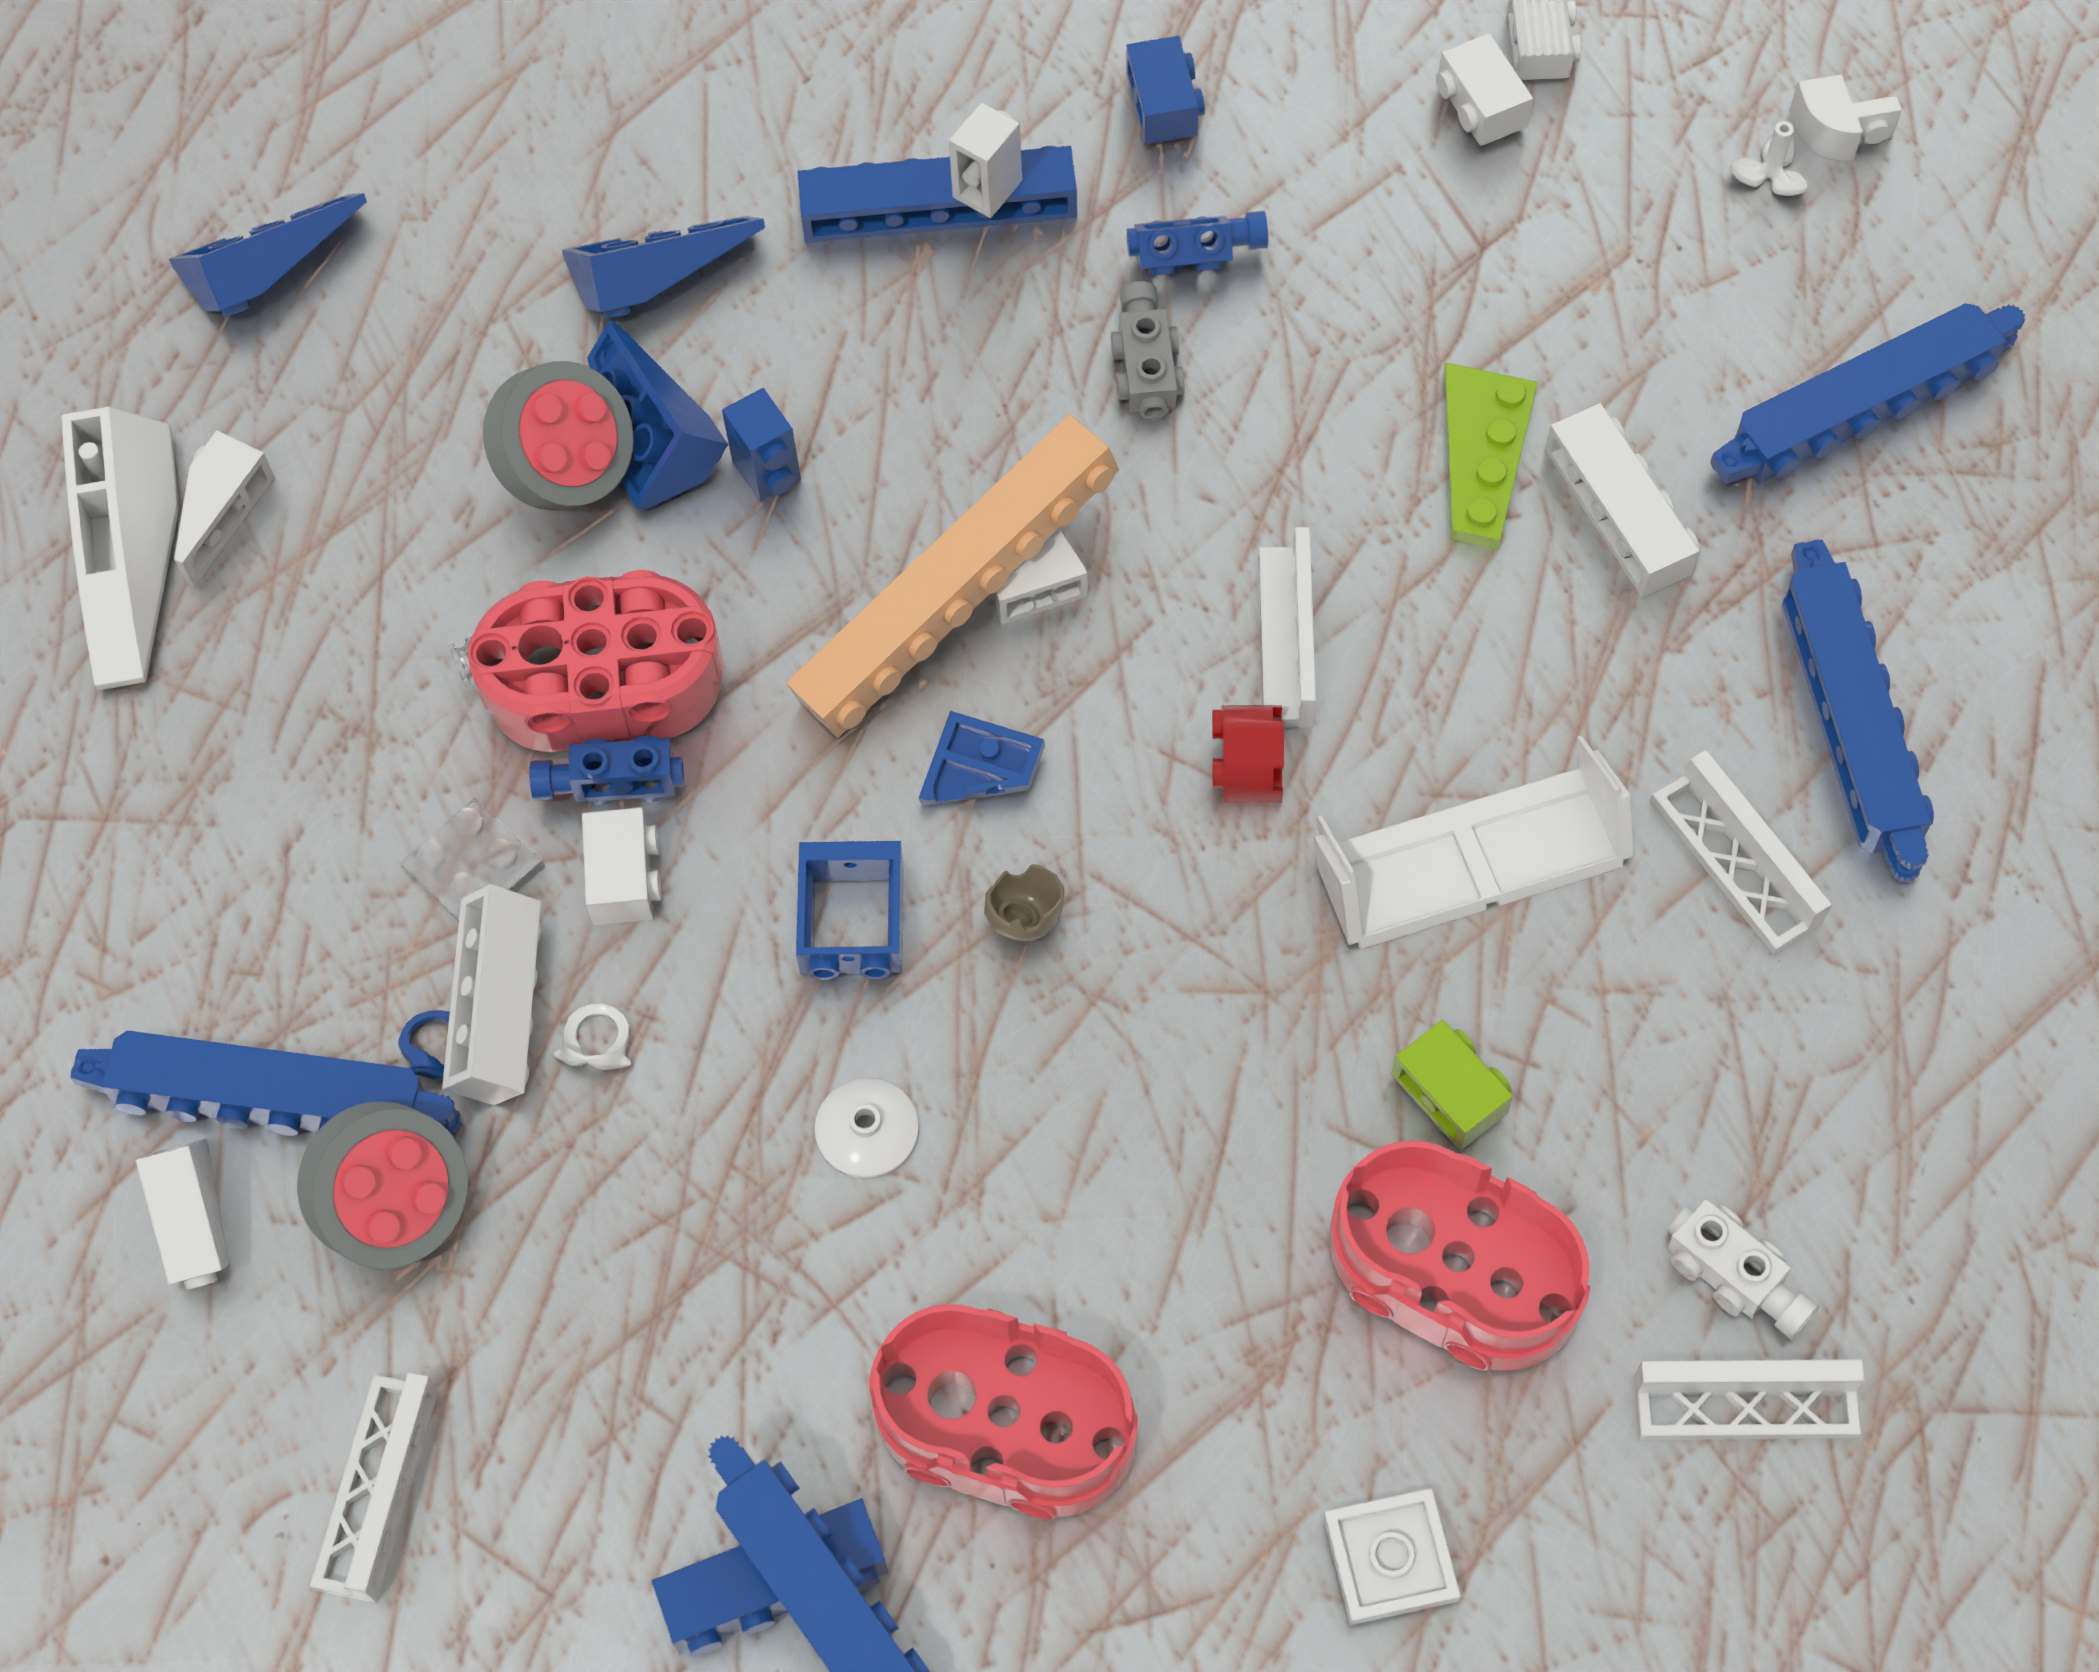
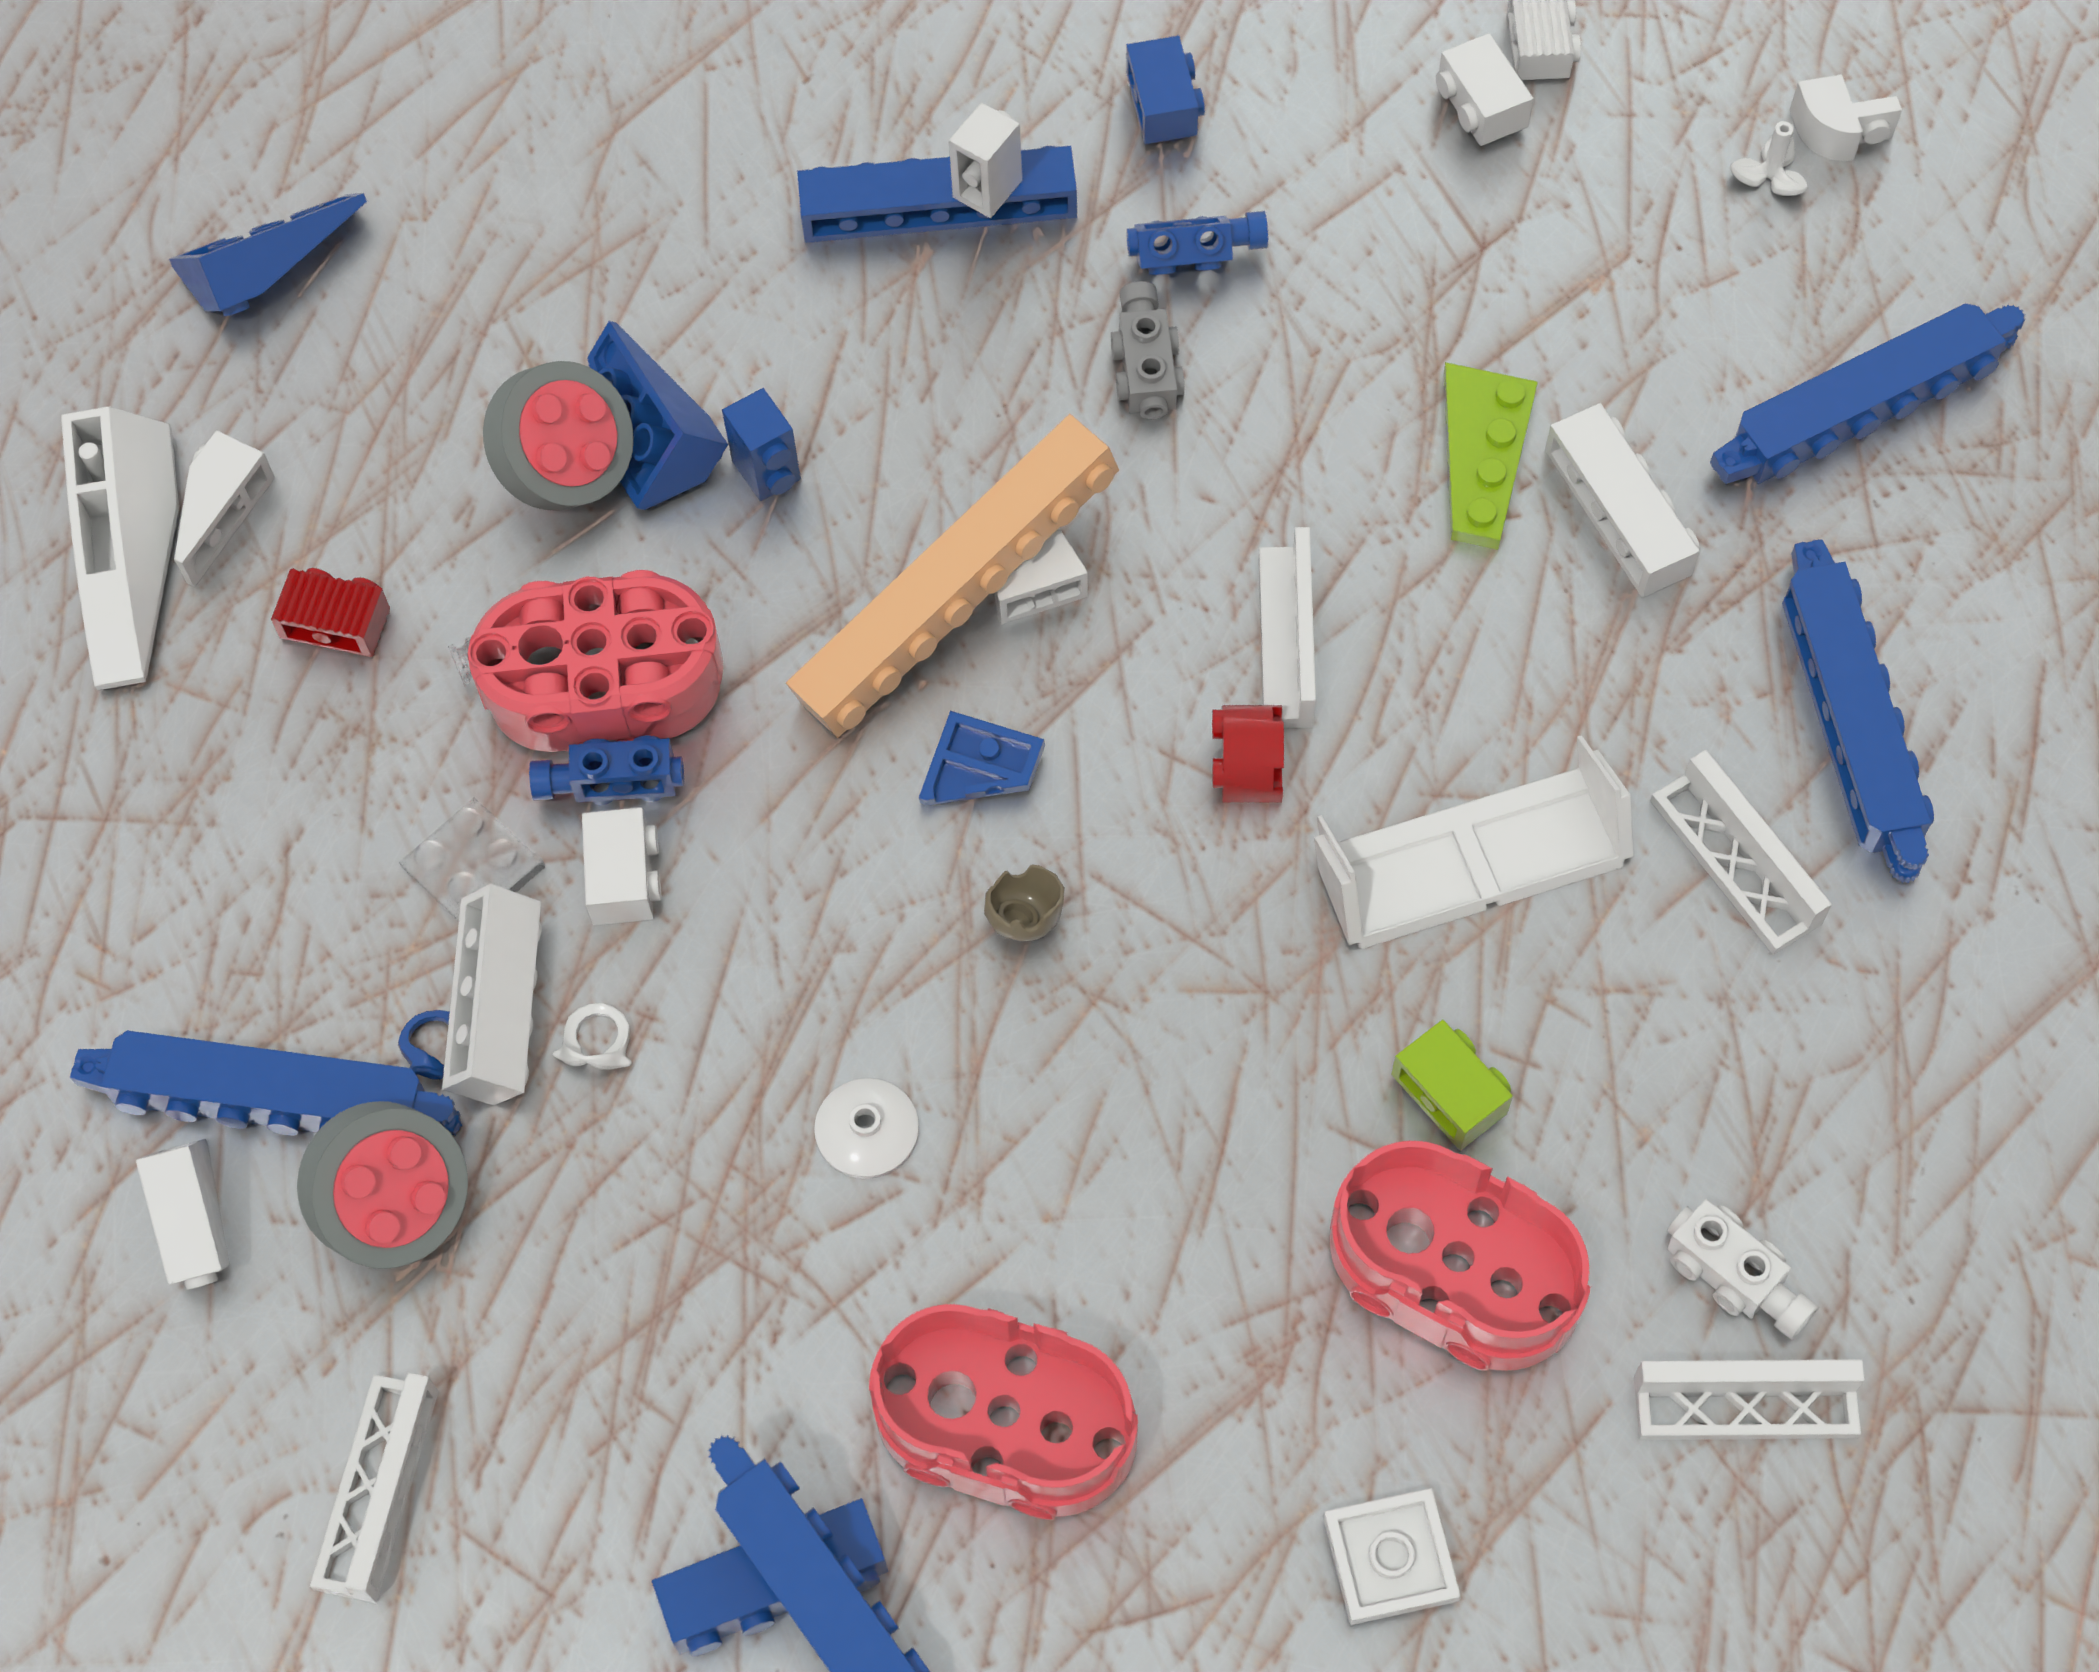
blue wedge [562,216,765,318] -> none
blue window [796,841,904,980] -> none
none -> red brick [271,568,390,657]

